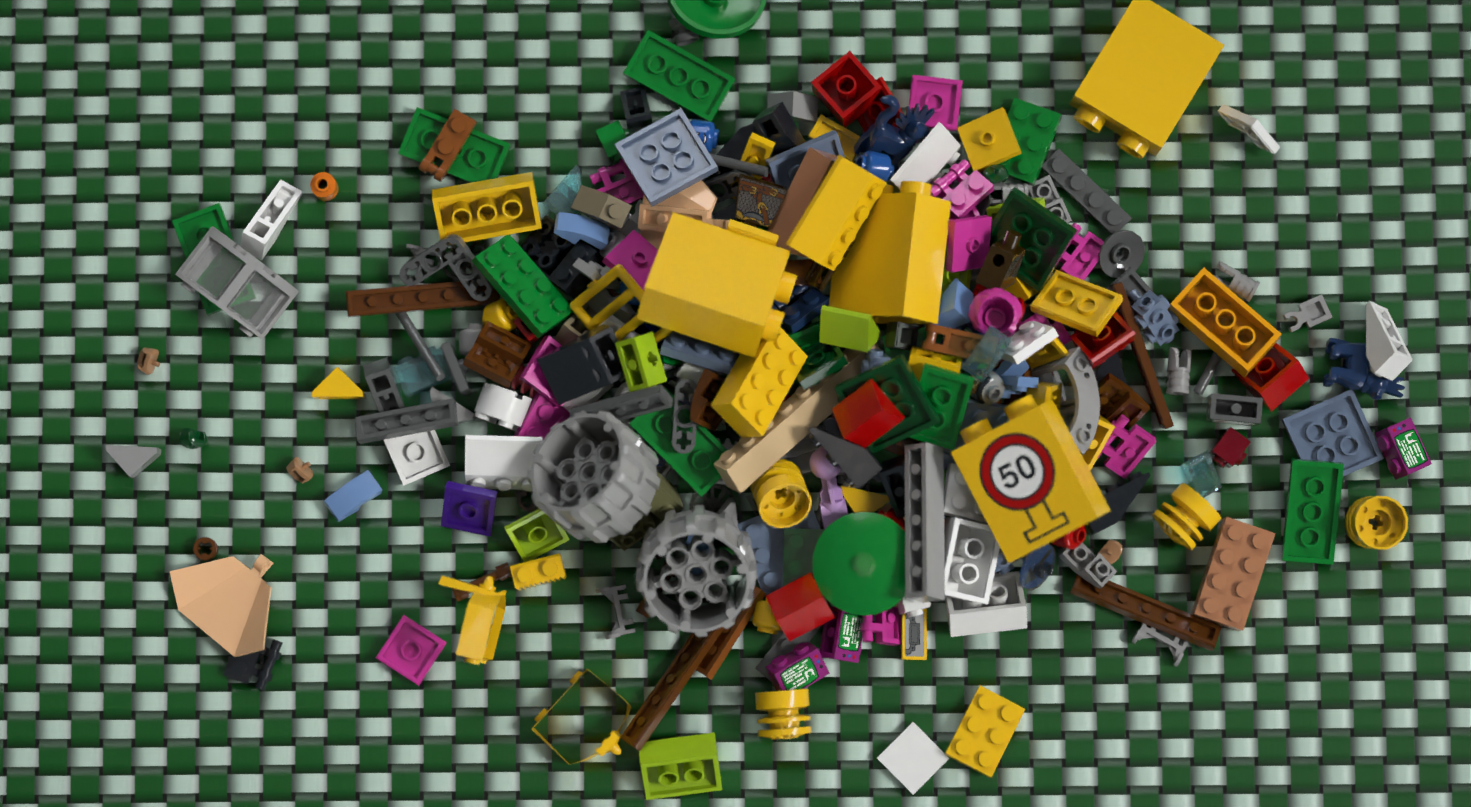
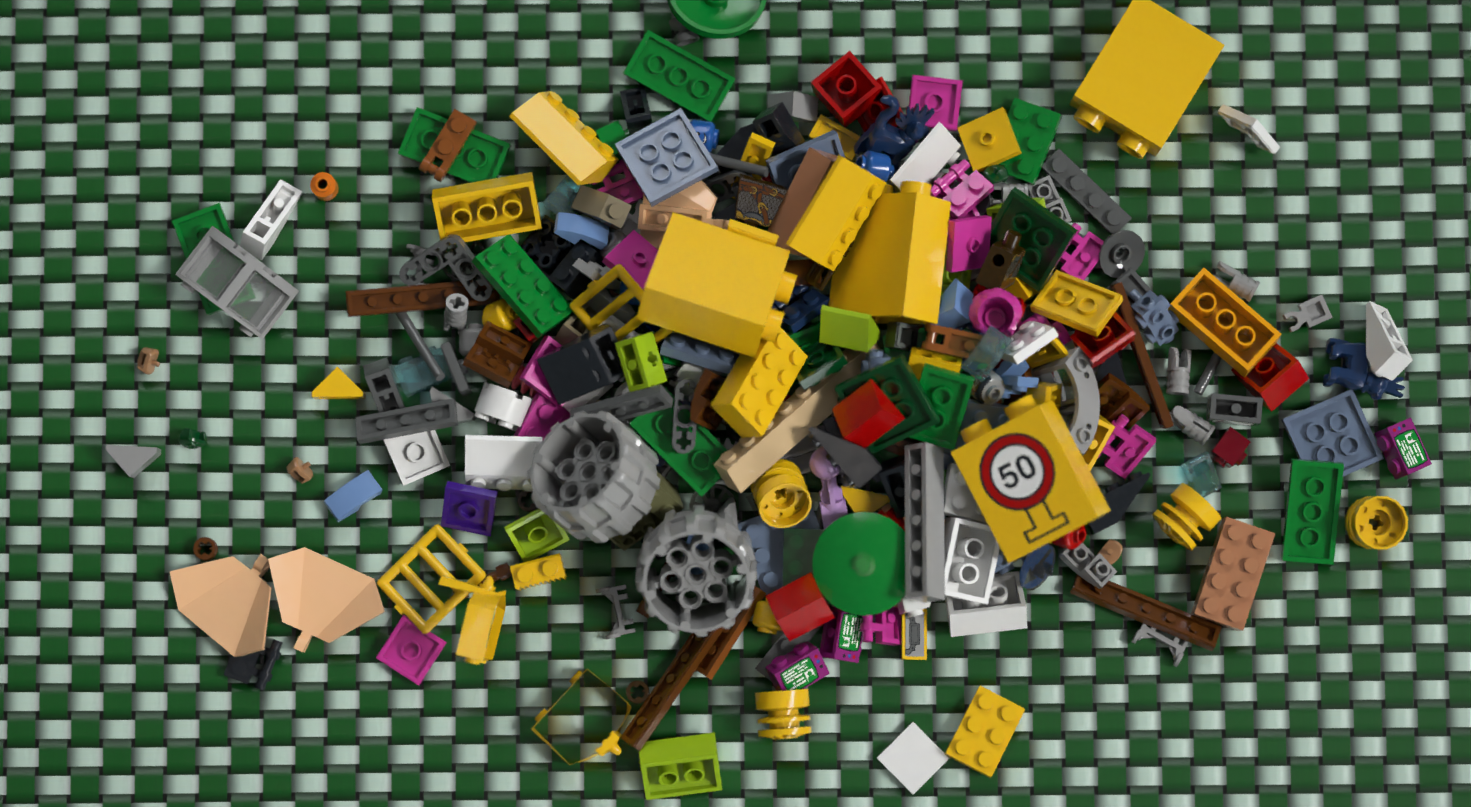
none -> light nougat panel [268,547,385,653]
none -> yellow bar [377,524,486,634]
none -> light grey hinge [443,293,469,334]
none -> yellow slope [509,91,619,185]
none -> dark brown bush [626,680,649,703]
none -> light grey hinge [1169,405,1215,446]

